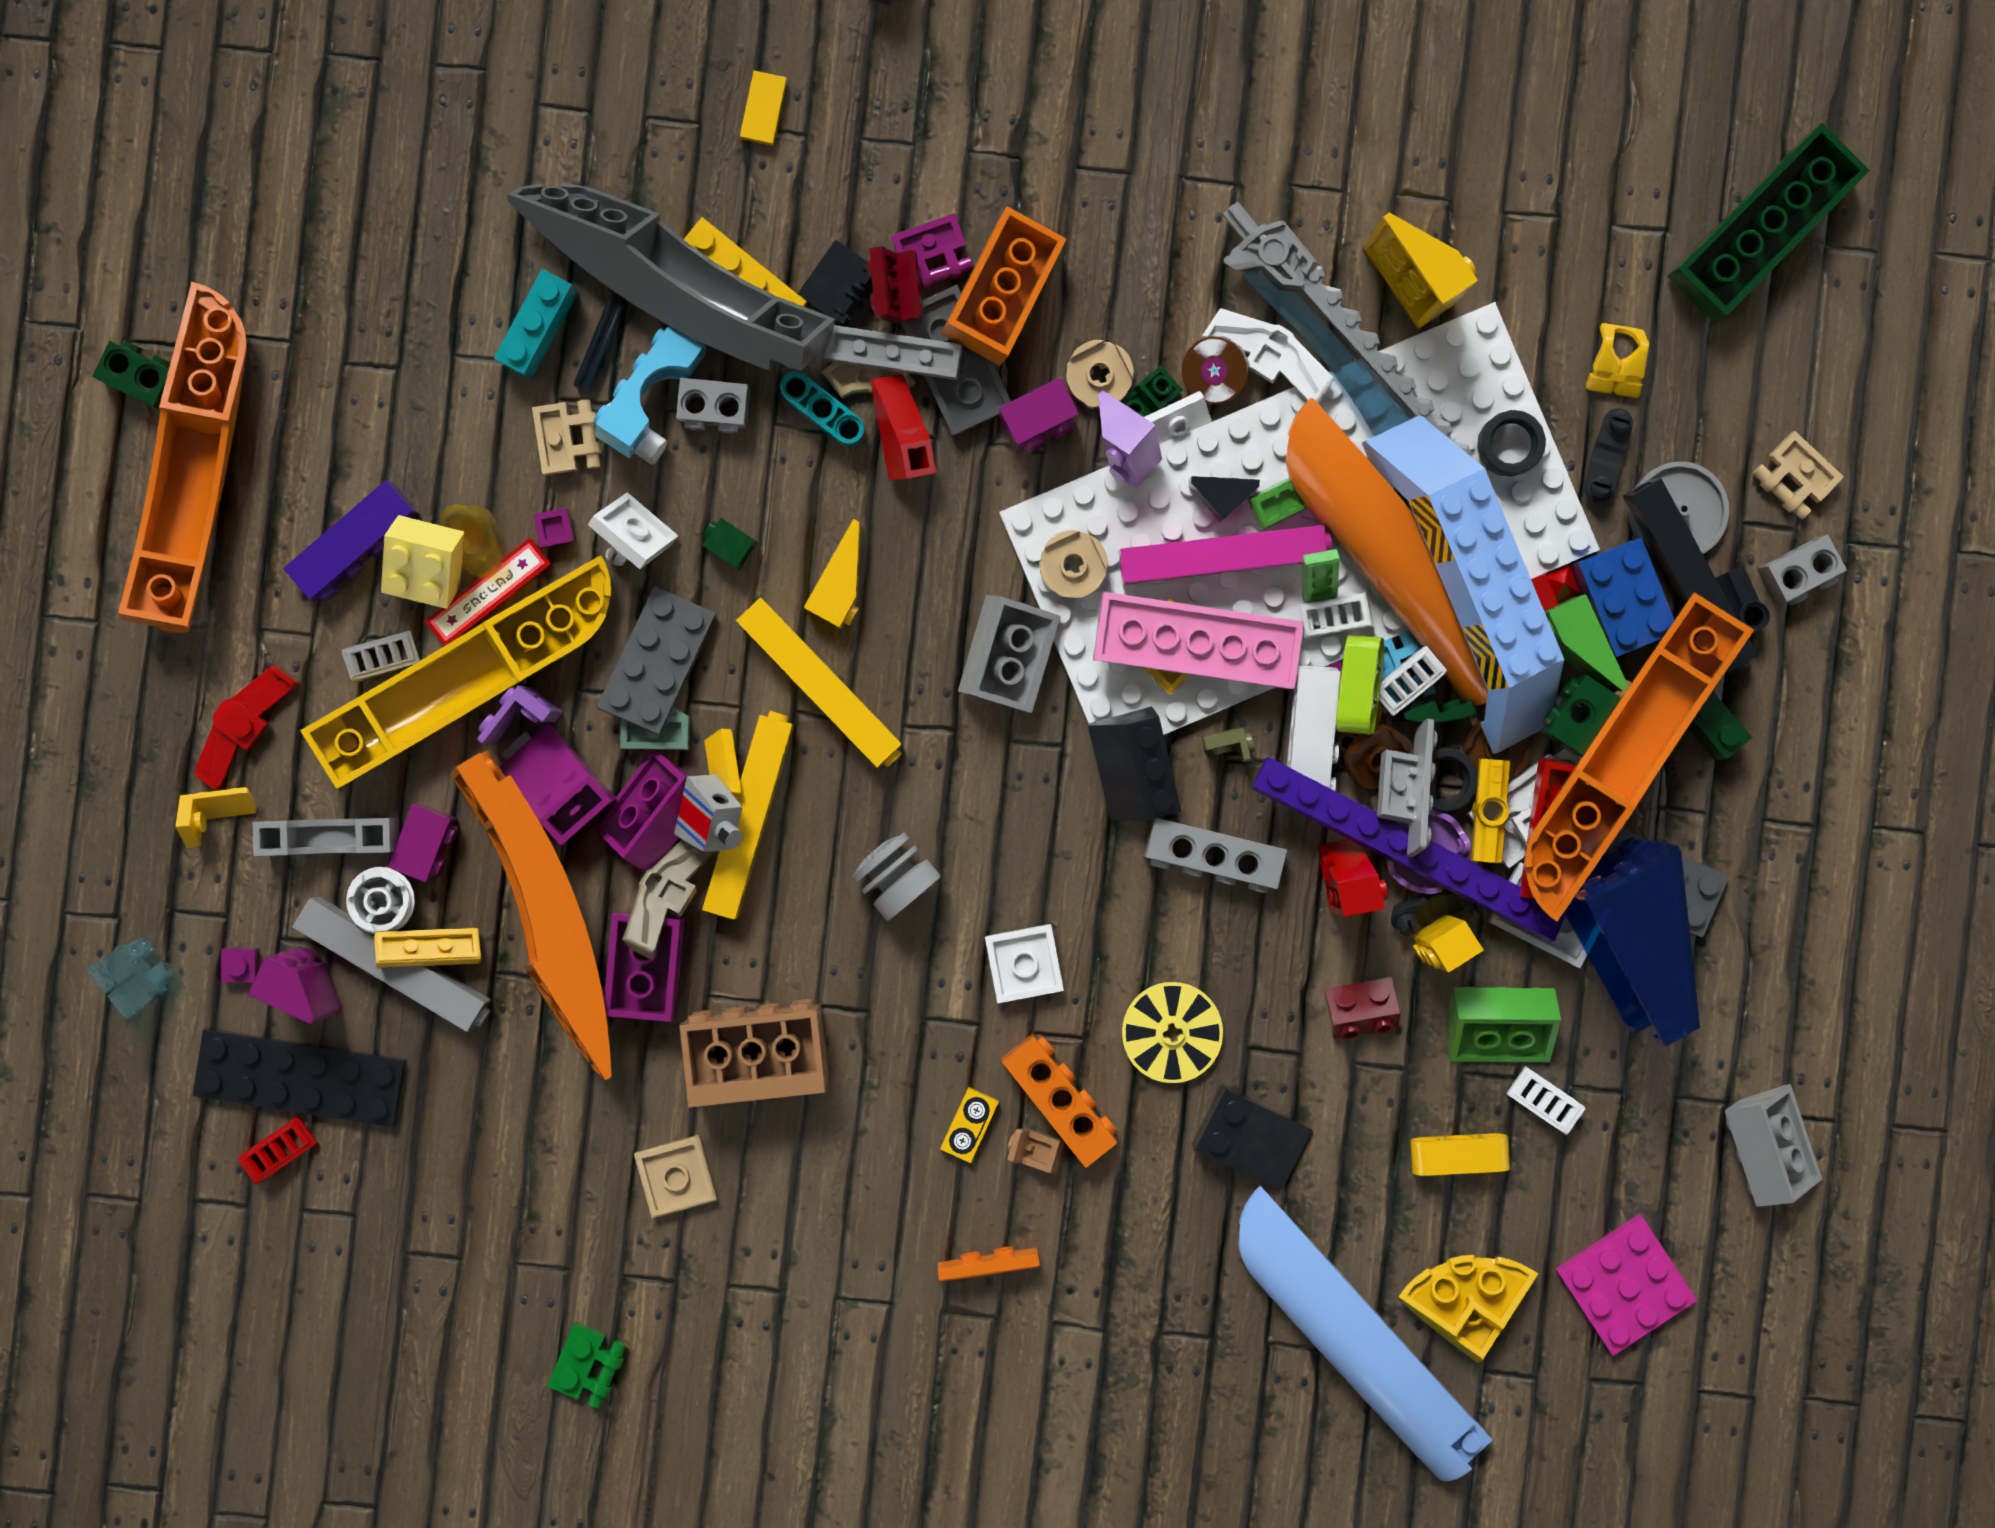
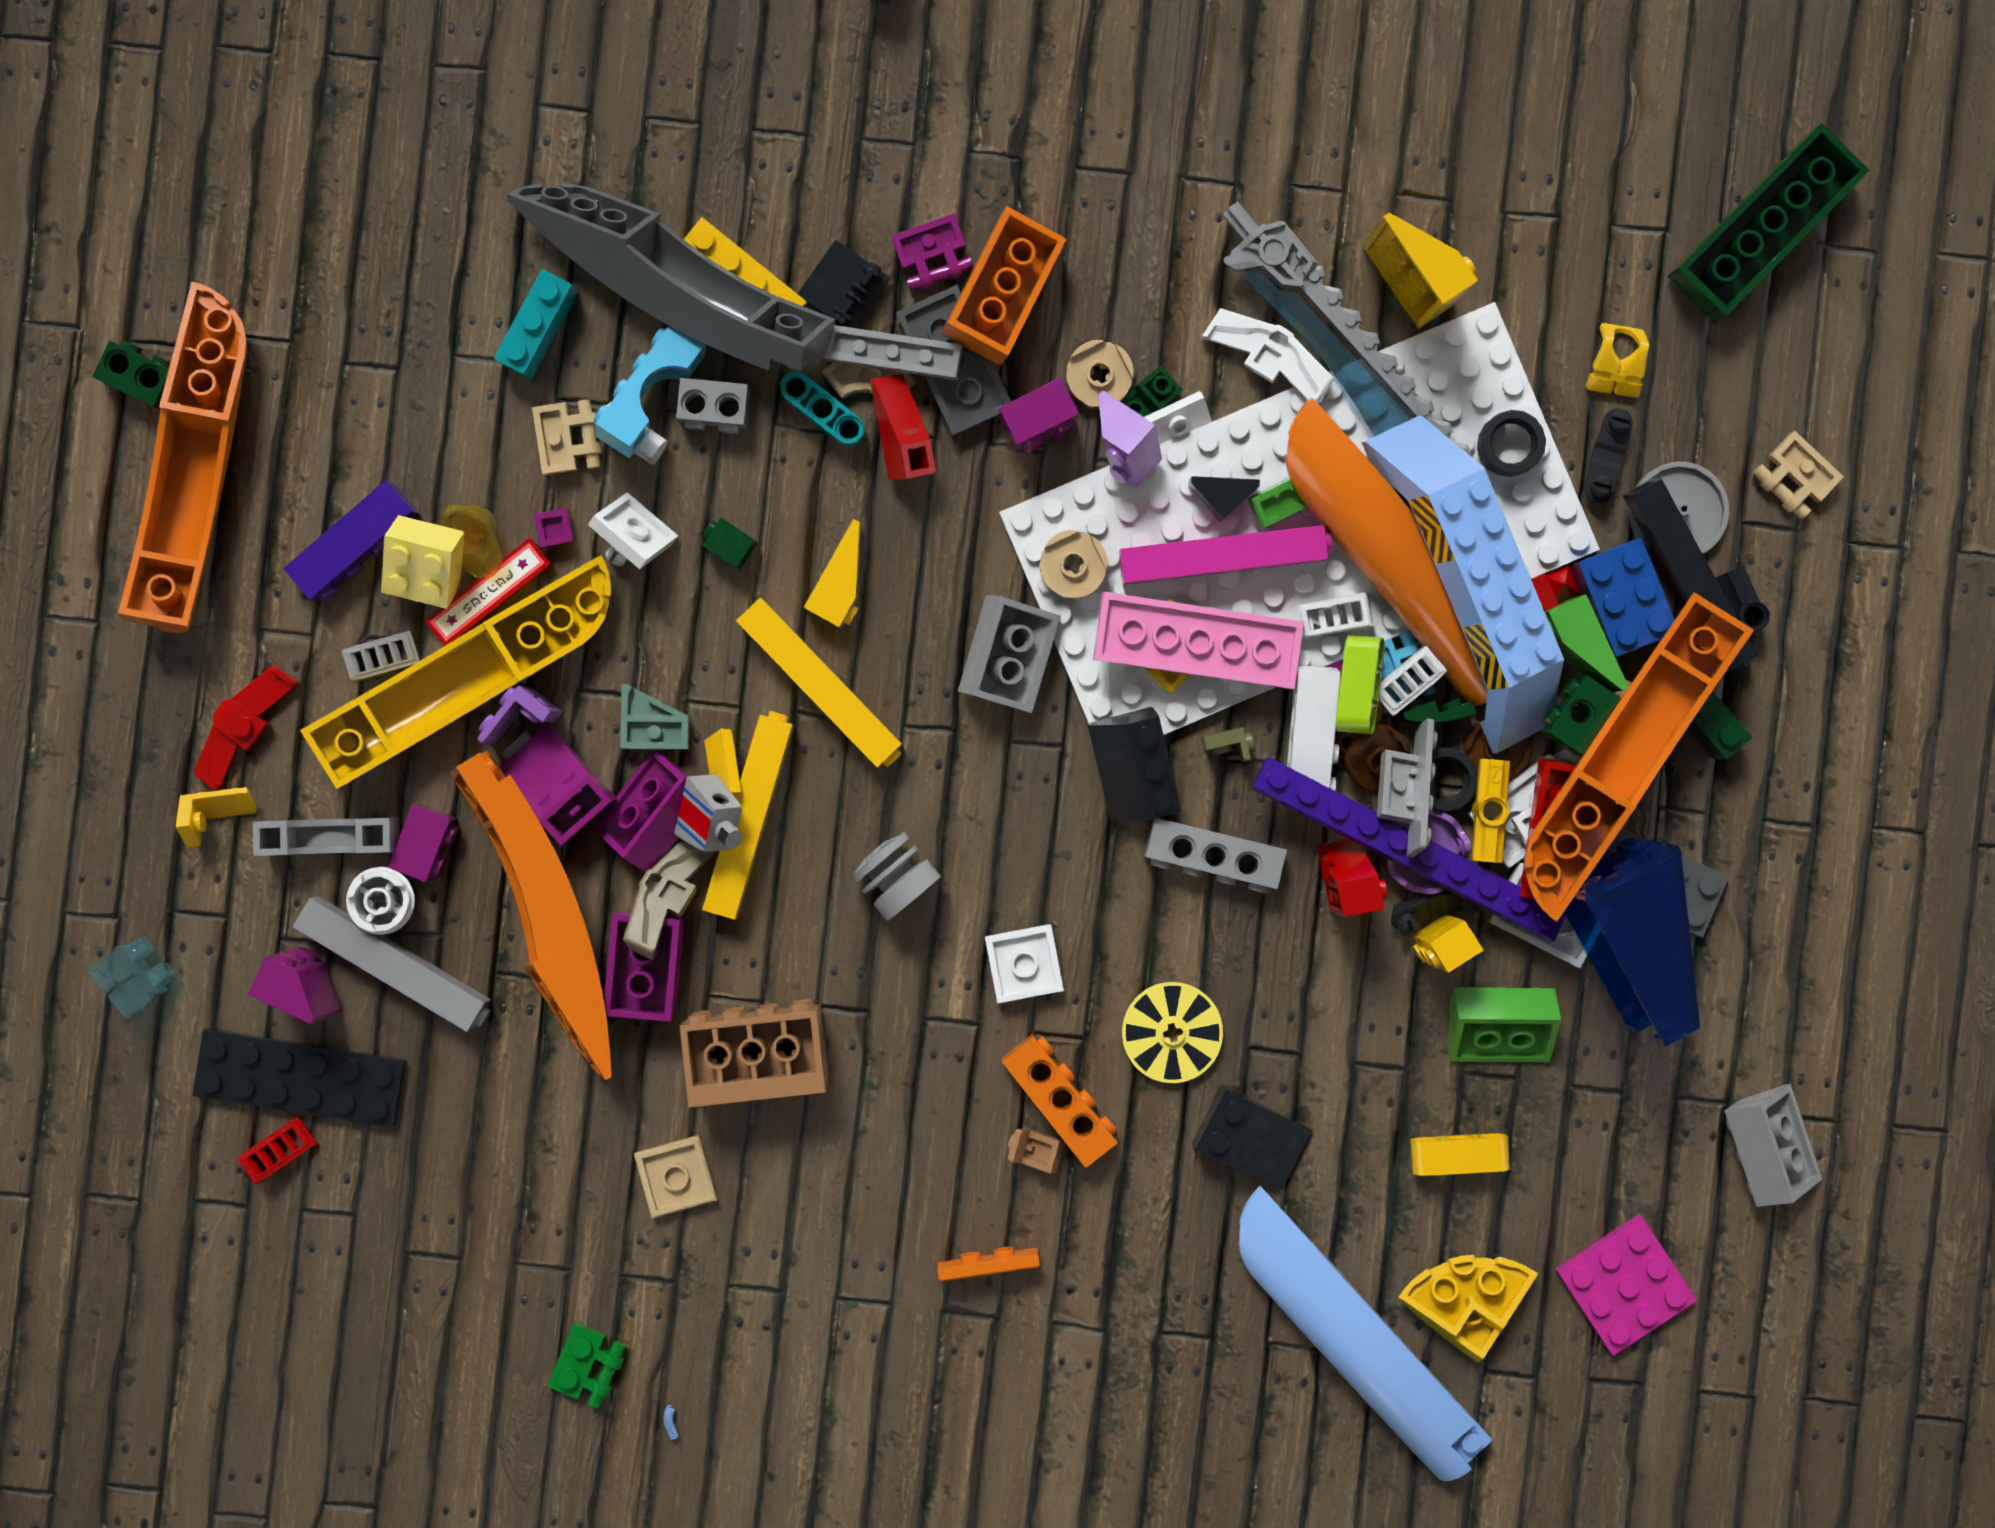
magenta plate [221,948,259,983] -> none
yellow tile [374,928,481,968] -> none
black axle [574,296,627,393] -> none
dark grey plate [597,586,716,736] -> none
yellow tile [740,71,787,146] -> none
dark red bracket [867,246,923,323] -> none
tile [940,1087,999,1163] -> none
reddish brown tile [1182,336,1250,404] -> none
bright green plate [1302,549,1340,603] -> none
dark red bracket [1325,977,1401,1040] -> none
white slope [1506,1066,1585,1135] -> none
light grey brick [1758,534,1847,606] -> none
none -> light blue leg [663,1405,679,1439]

